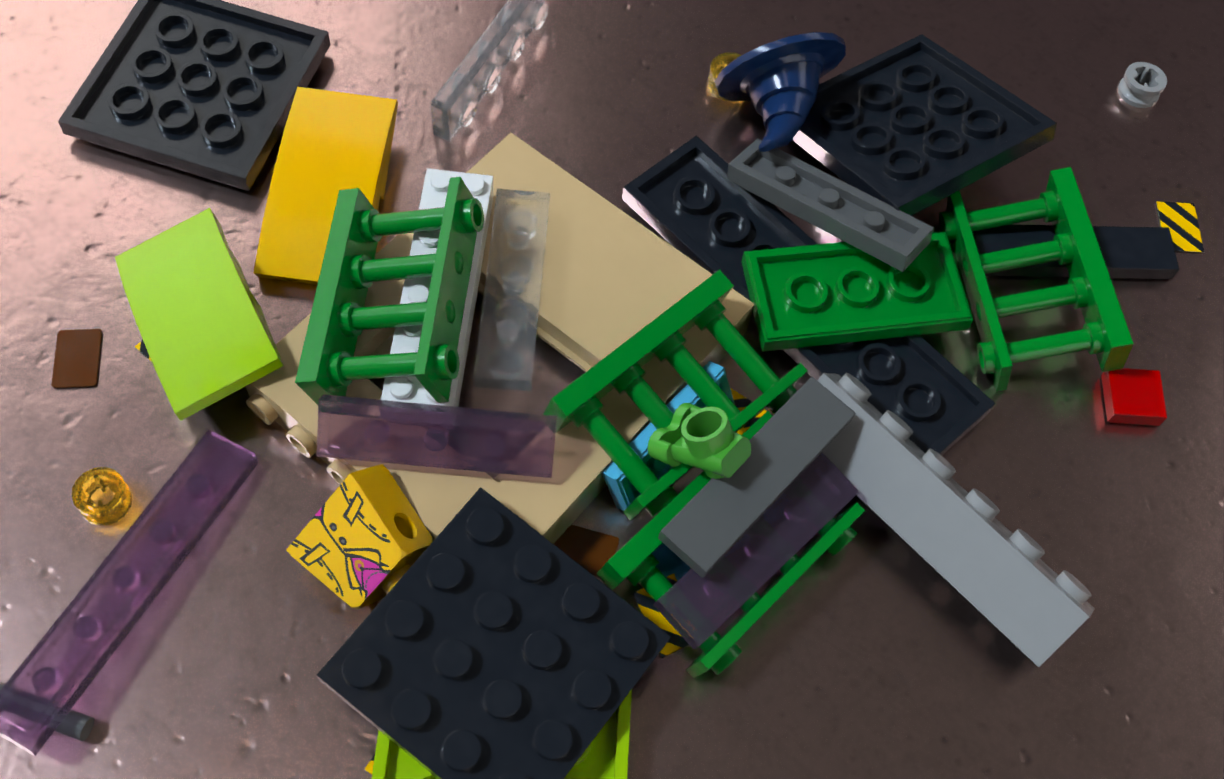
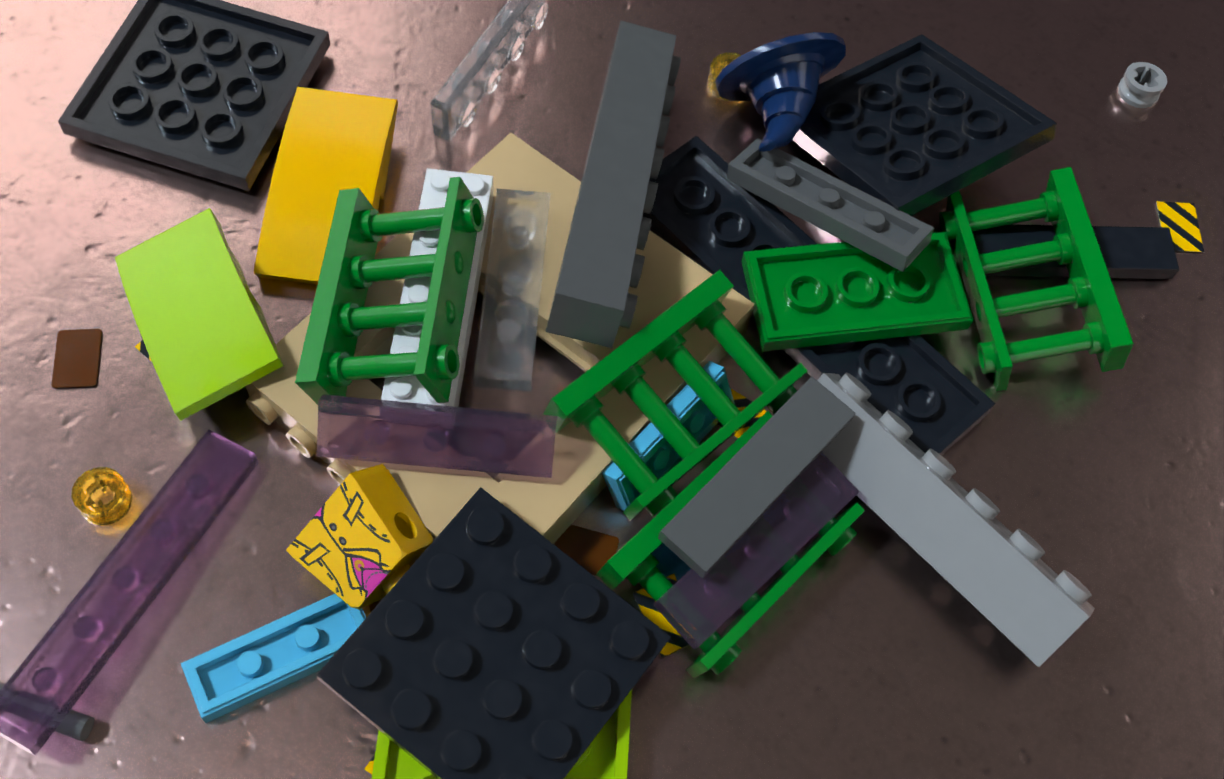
bright green plate [648,403,751,479] -> none
red tile [1101,368,1167,426] -> none
none -> medium azure tile [180,594,366,723]
none -> dark grey brick [545,21,681,348]

